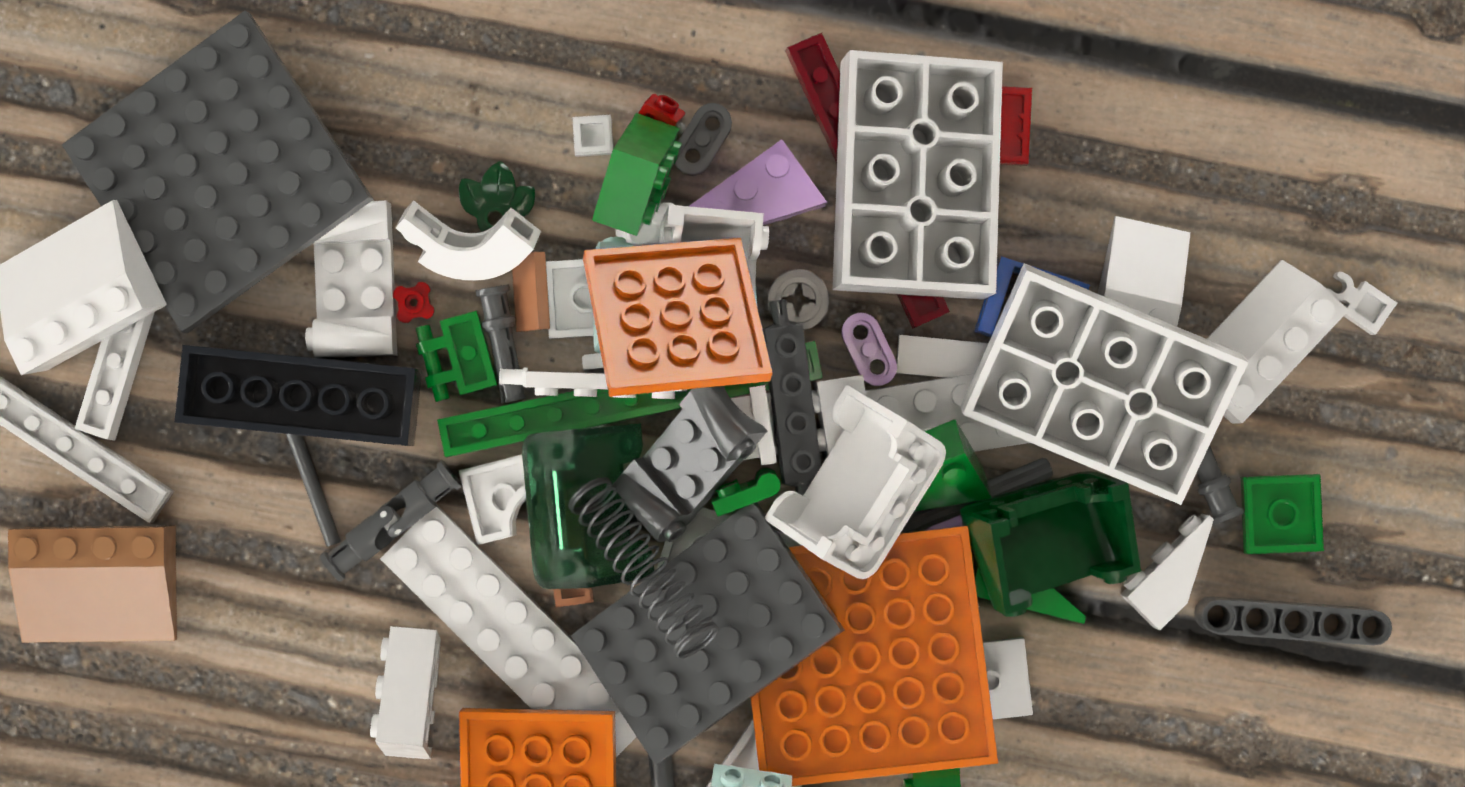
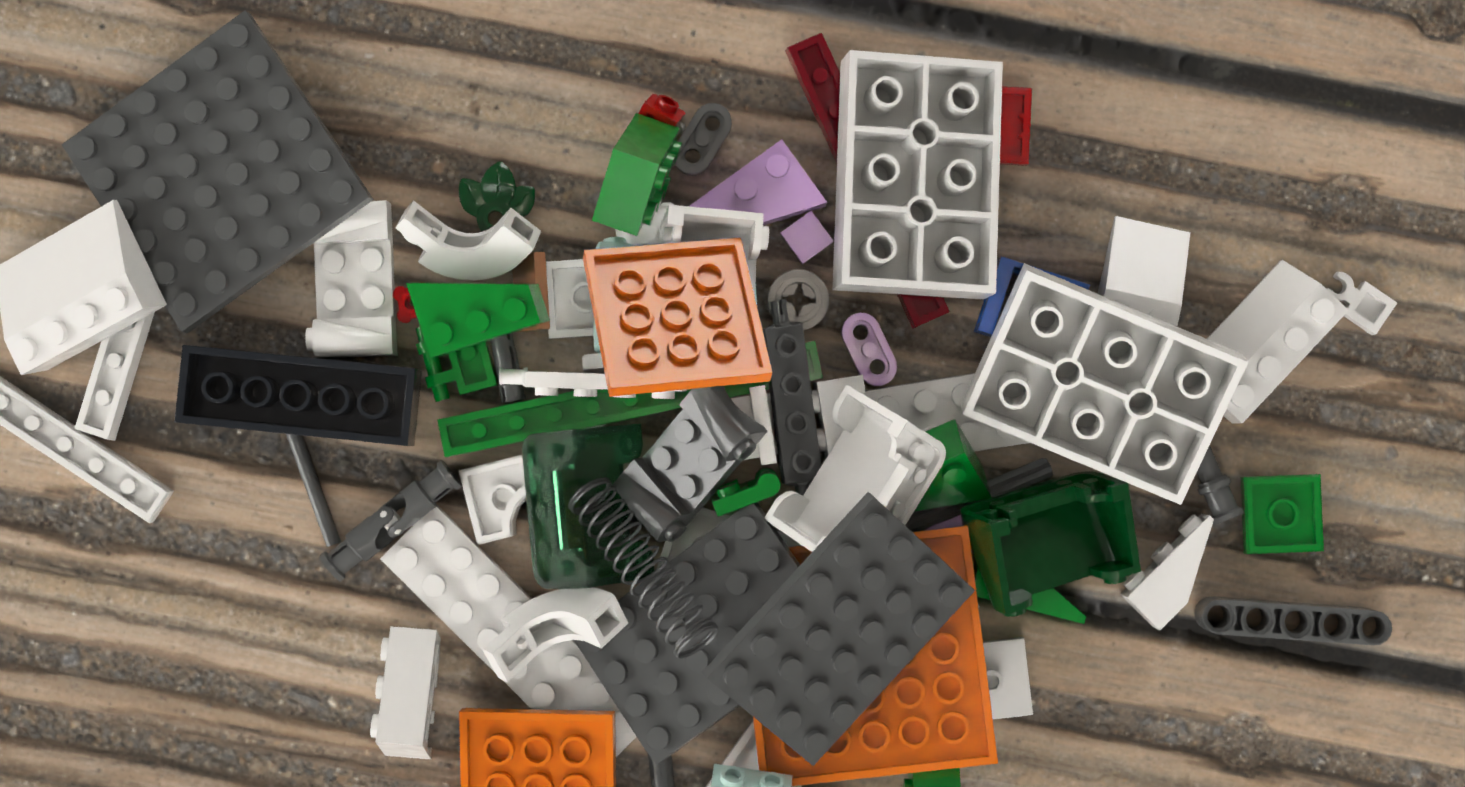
slope [8,525,177,643] -> none
white tile [572,115,613,157] -> none
white tile [896,335,988,378] -> none
none -> green wedge [406,282,550,358]
none -> white arch [483,586,628,682]
none -> dark grey plate [702,492,975,766]
none -> lavender tile [780,210,834,265]

